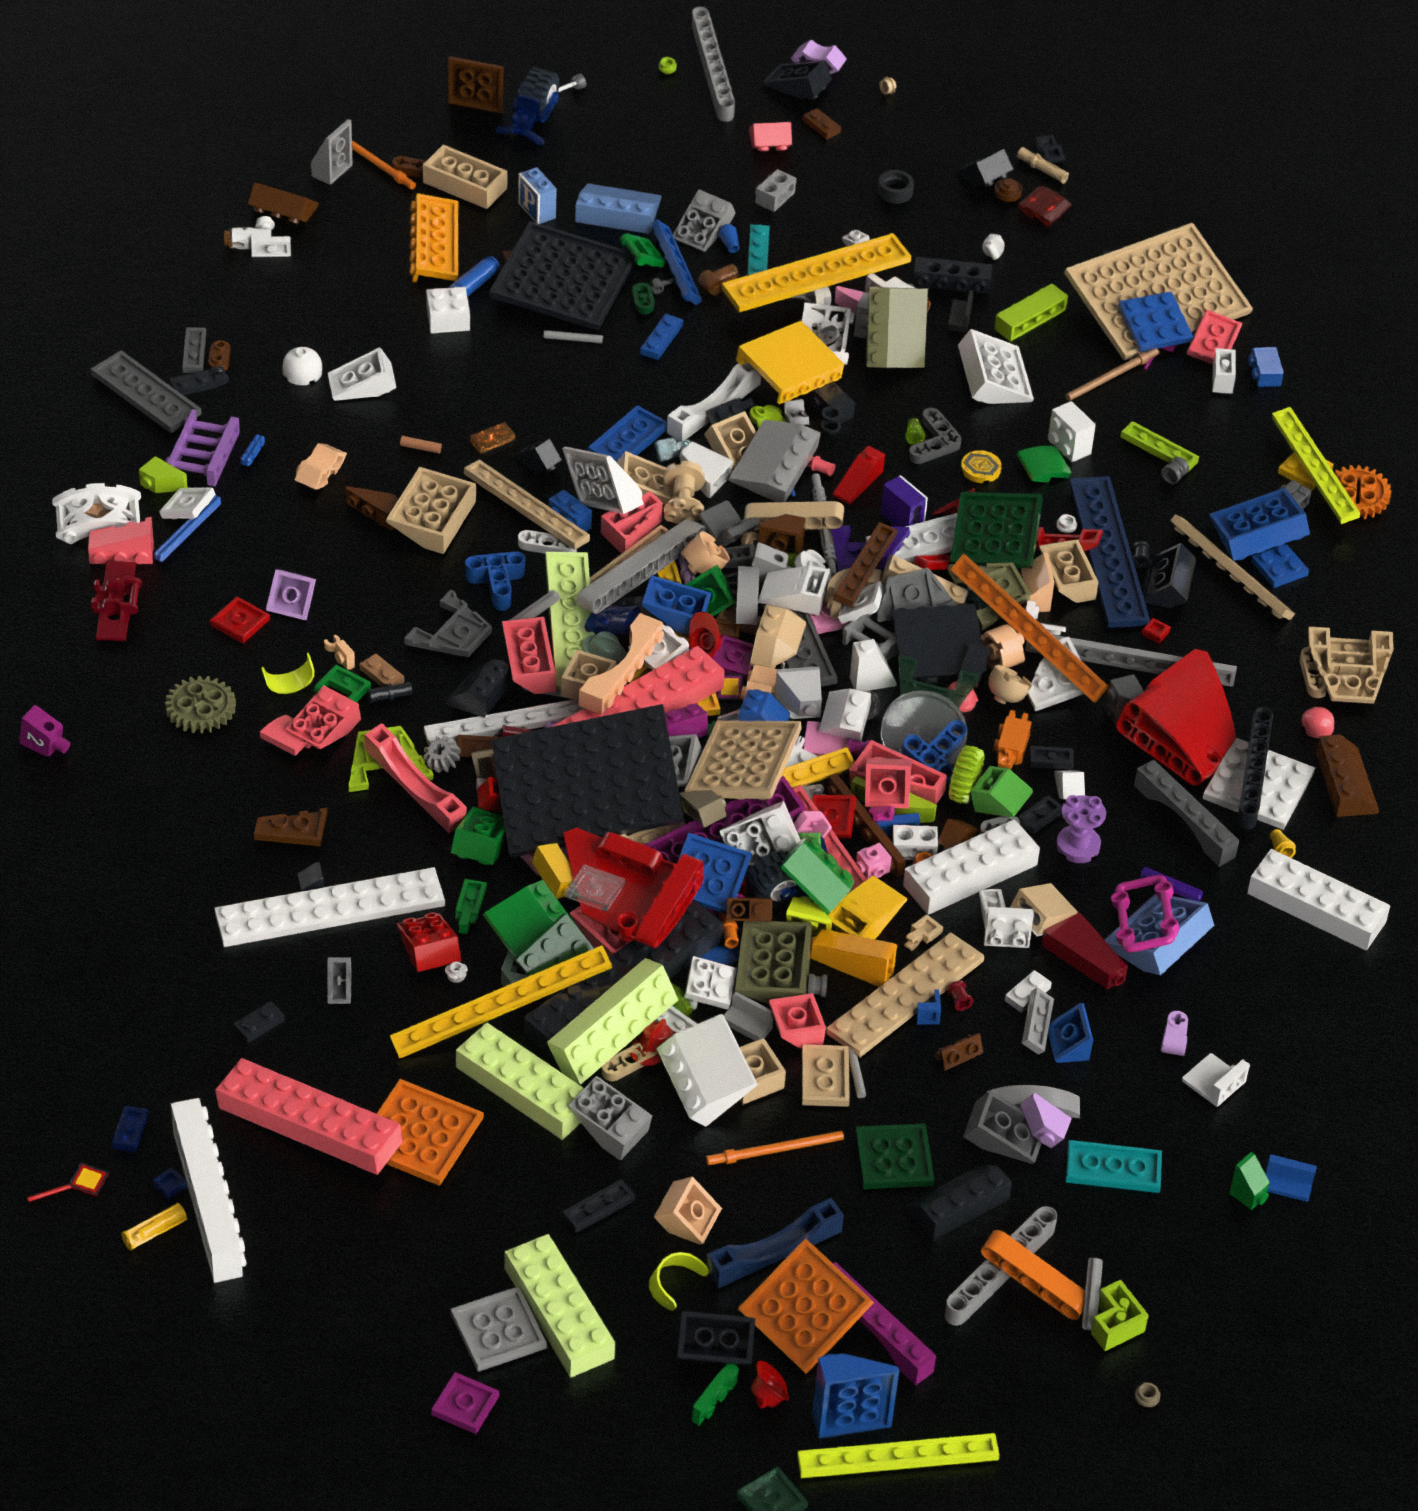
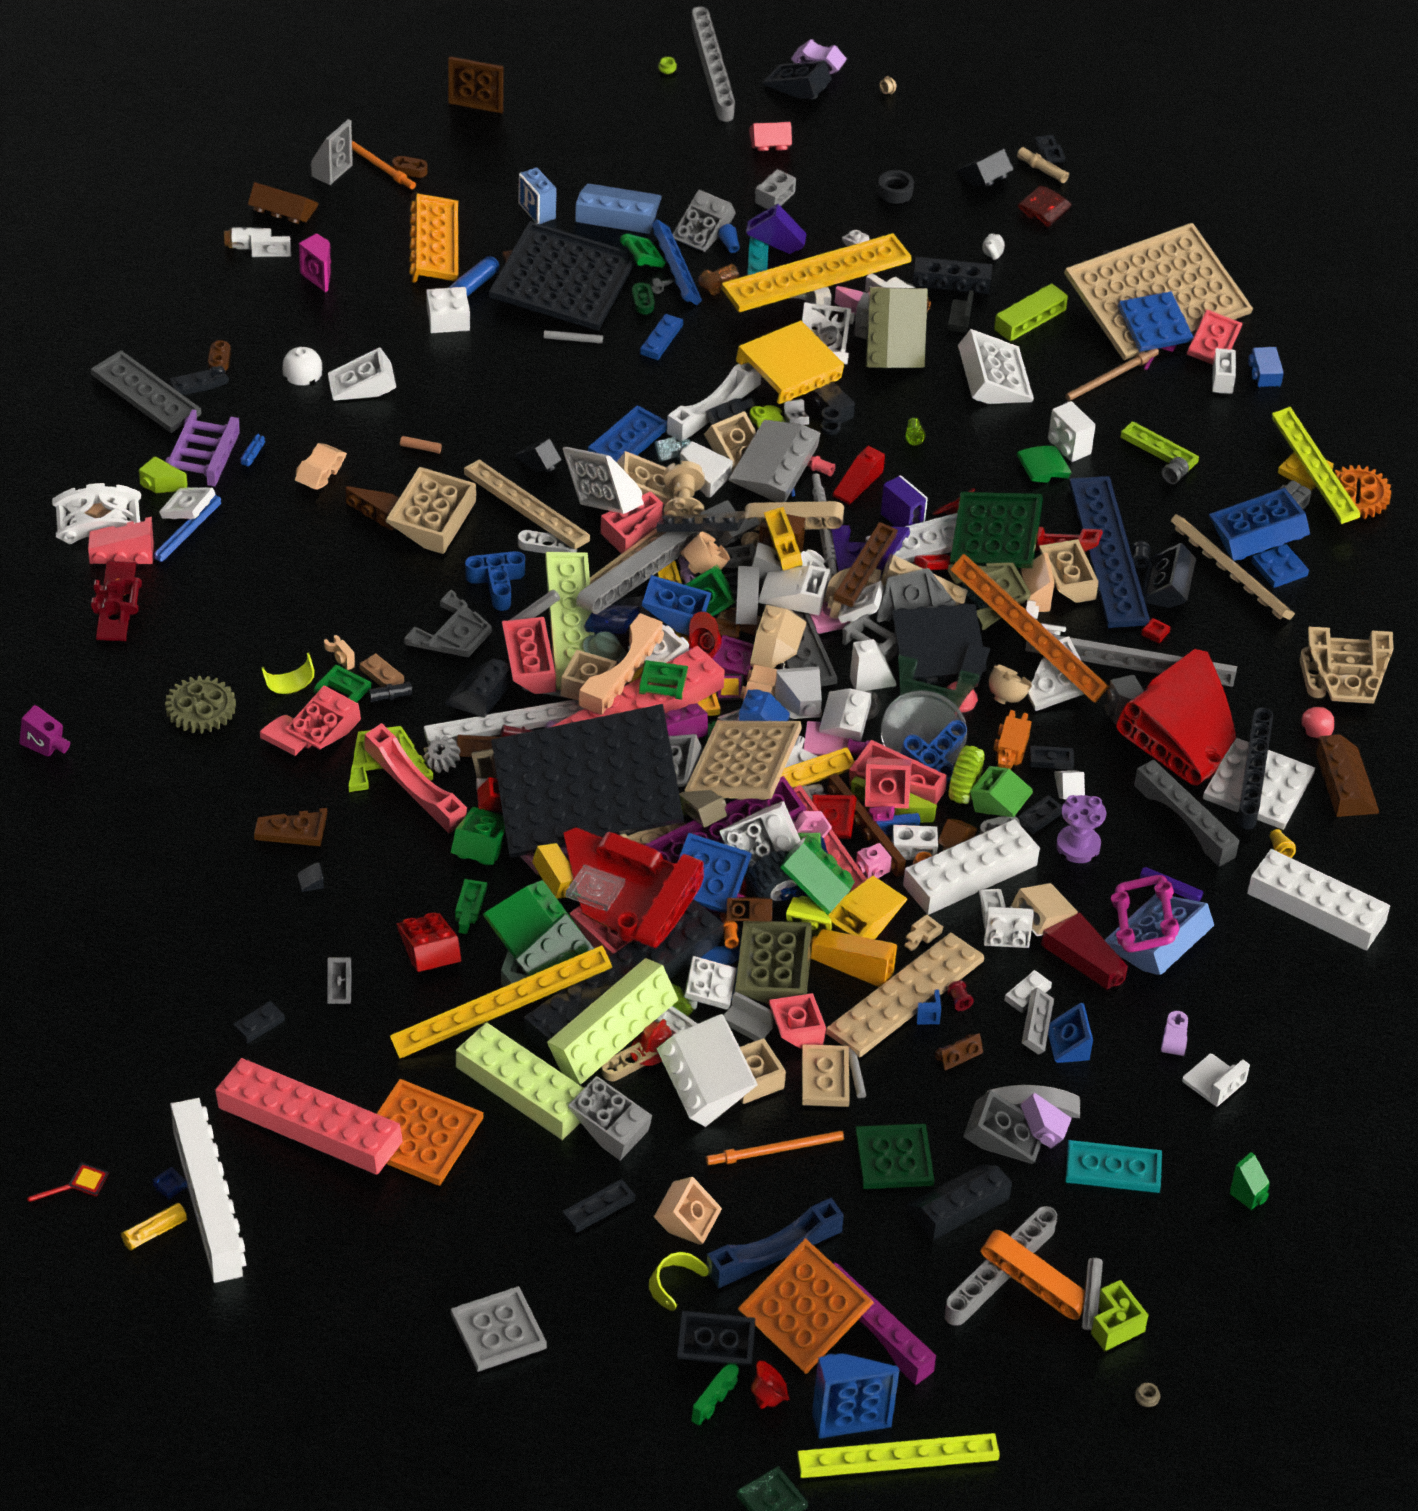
clear blue plate [112,1106,148,1152] -> none
dark grey plate [183,327,206,373] -> none
red tile [210,597,270,643] -> none
white plate [215,867,445,947] -> none
white plate [255,216,275,230] -> none
lavender slope [266,570,316,620] -> none
tan brick [423,145,507,209] -> none
magenta plate [432,1372,499,1434] -> none
white plate [445,962,468,983] -> none
clear orange plate [470,422,515,454] -> none
piece [496,67,559,145] -> none
yellowish green brick [505,1234,615,1378] -> none
blue brick [549,490,592,532] -> none
dark grey hinge [558,73,586,92] -> none
reddish brown plate [803,108,841,139] -> none
dark grey wheel [807,974,827,997] -> none
dark grey beam [909,408,961,464] -> none
yellow tile [961,451,1001,483] -> none
light nougat brick [981,624,1025,670] -> none
reddish brown plate [994,178,1022,202] -> none
white plate [1056,514,1077,533] -> none
blue panel [1266,1155,1317,1201] -> none
none -> dark pink slope [299,234,331,292]
none -> green plate [639,660,688,700]
none -> black wing [656,511,745,532]
none -> dark purple slope [746,204,806,254]
none -> yellow slope [763,507,803,571]

